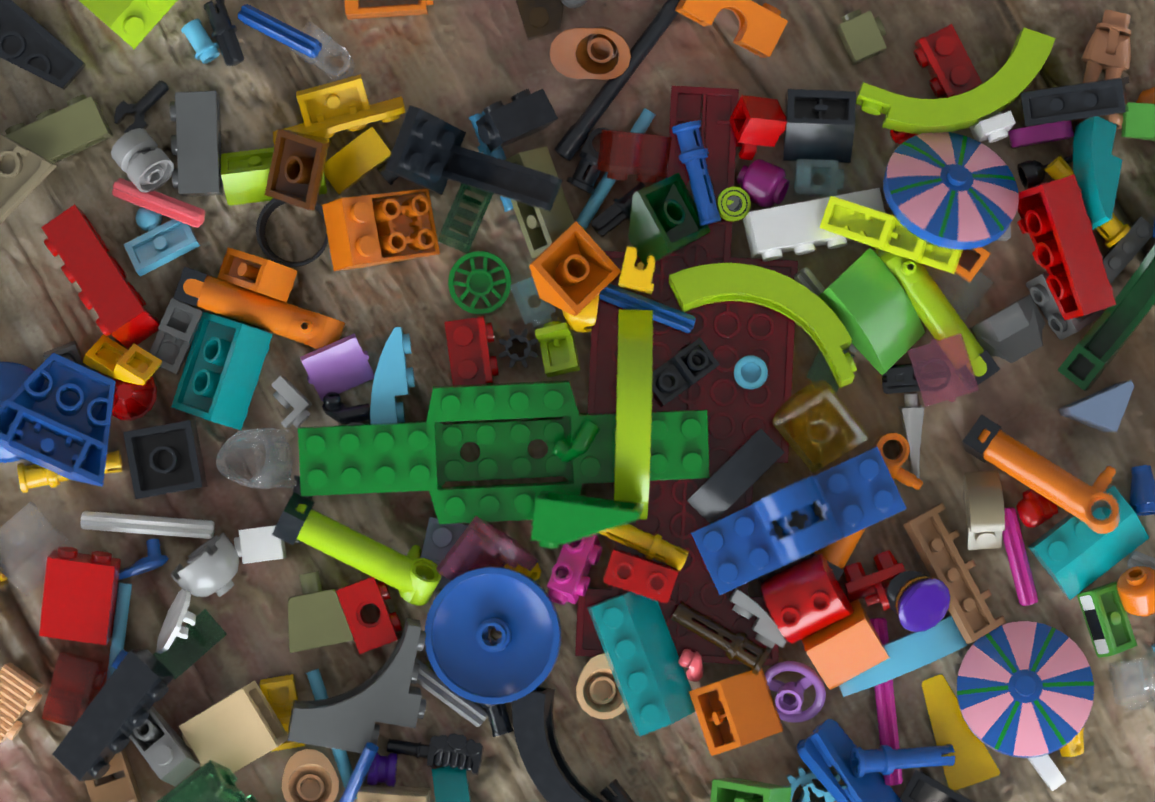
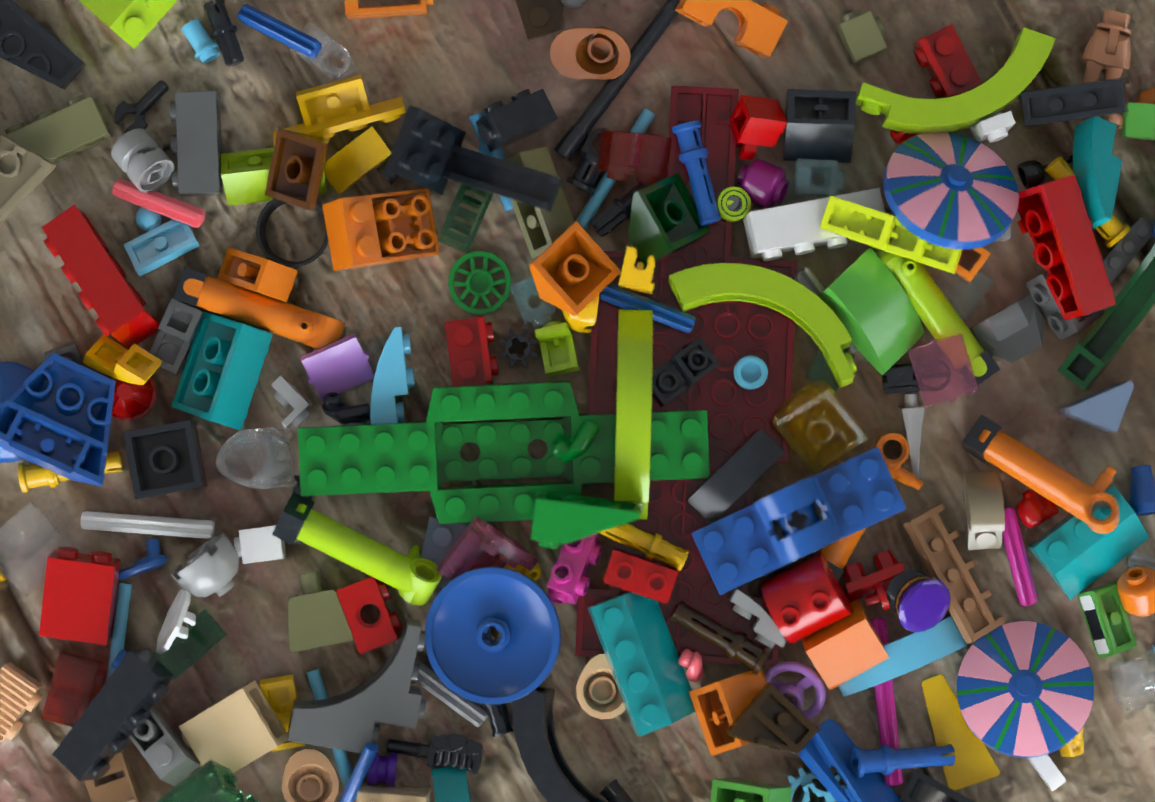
magenta beam [1008,120,1074,148] -> none
none -> dark brown wing [725,683,819,755]

